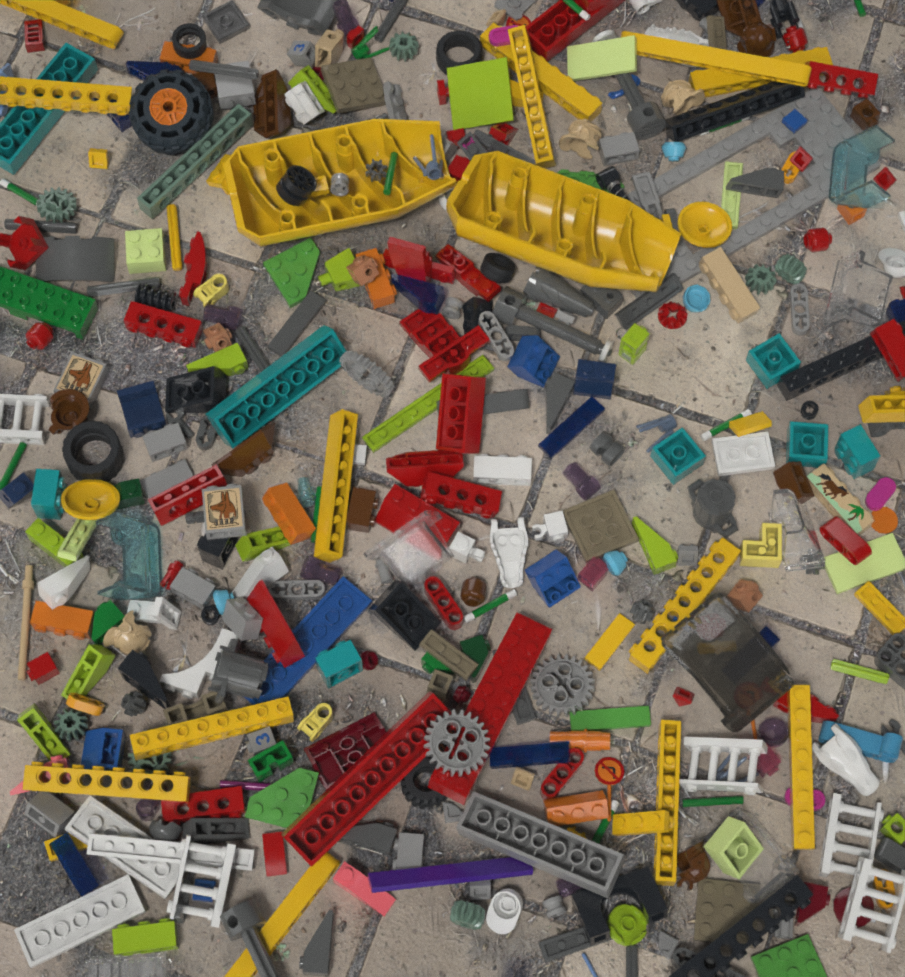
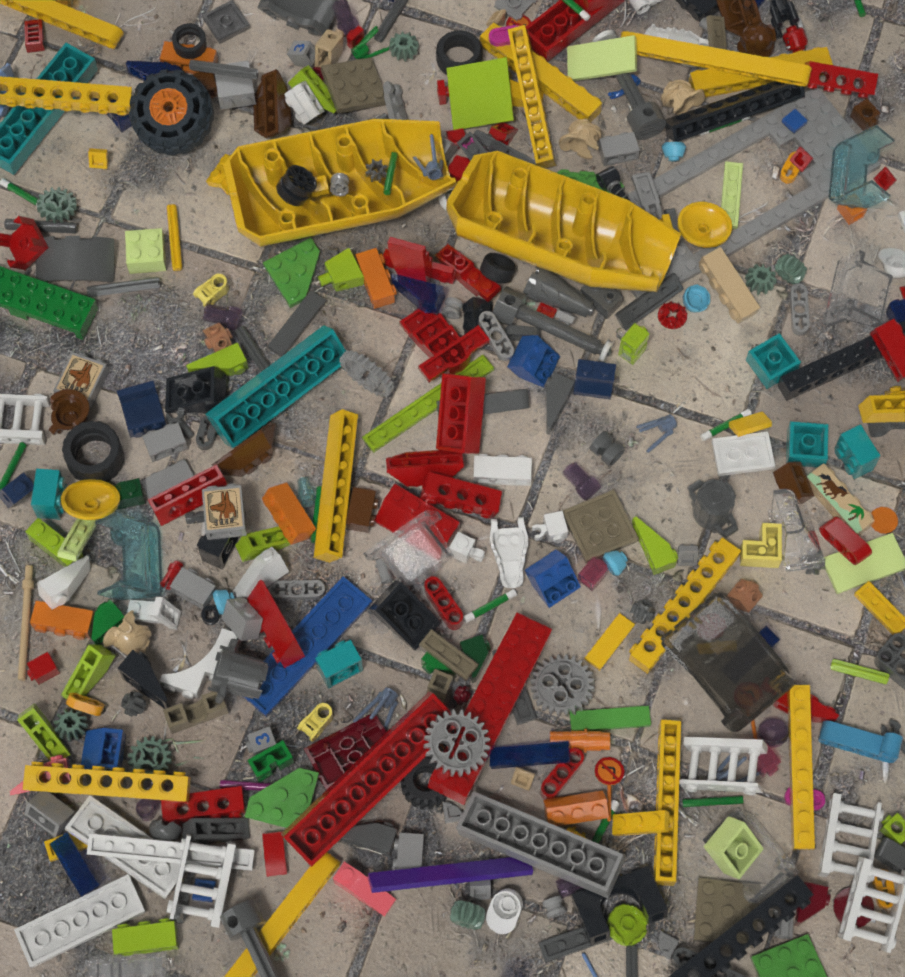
red head [25,322,54,350] -> none
red brick [123,301,203,348] -> none
yellow brick [130,696,294,760] -> none
black piece [135,283,177,312] -> none
sand green brick [137,104,253,219] -> none
red slope [179,231,207,306] -> none
clear purple piece [299,556,341,586] -> none
dark grey slope [299,910,334,977] -> none
nougat brick [346,255,379,286] -> none
white tile [353,444,367,465] -> none
dark red plate [360,651,378,671] -> none
reddish brown head [460,577,487,607] -> none
clear blue tile [538,396,605,459] -> none
teal brick [650,427,706,485] -> none
red slope [673,687,695,707] -> none
reddish brown helmet [676,840,710,891] -> none
dark grey slope [726,168,784,198] -> none
black bush [800,401,819,420] -> none
red head [803,227,832,252] -> none
white animal [812,723,880,796] -> none
dark pink tile [865,477,896,511] -> none
none -> sand blue plant [353,687,398,730]

